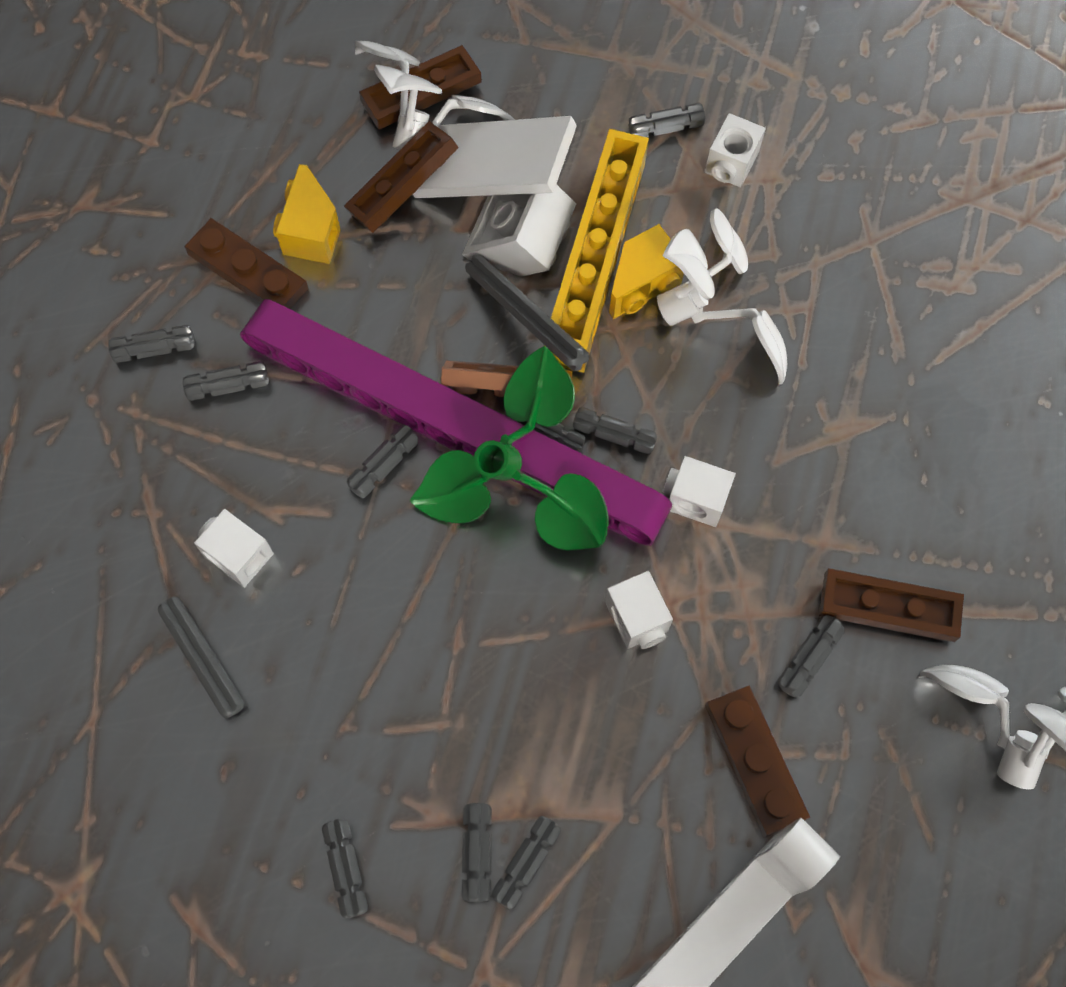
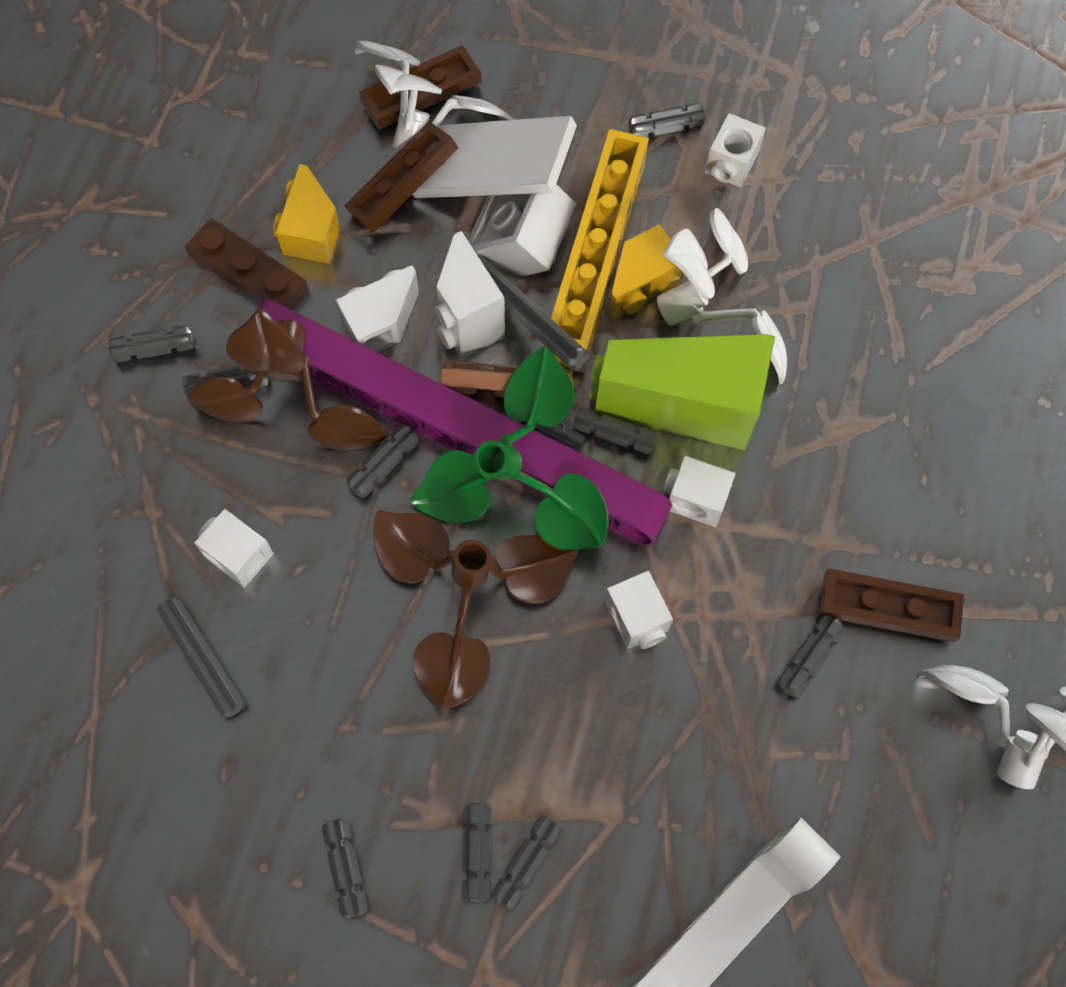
reddish brown plate [705,685,811,838] -> none
none -> reddish brown plant [188,308,389,451]
none -> white slope [336,265,419,352]
none -> reddish brown plant [373,510,578,709]
none -> white slope [434,231,505,360]
none -> lime slope [589,334,775,450]

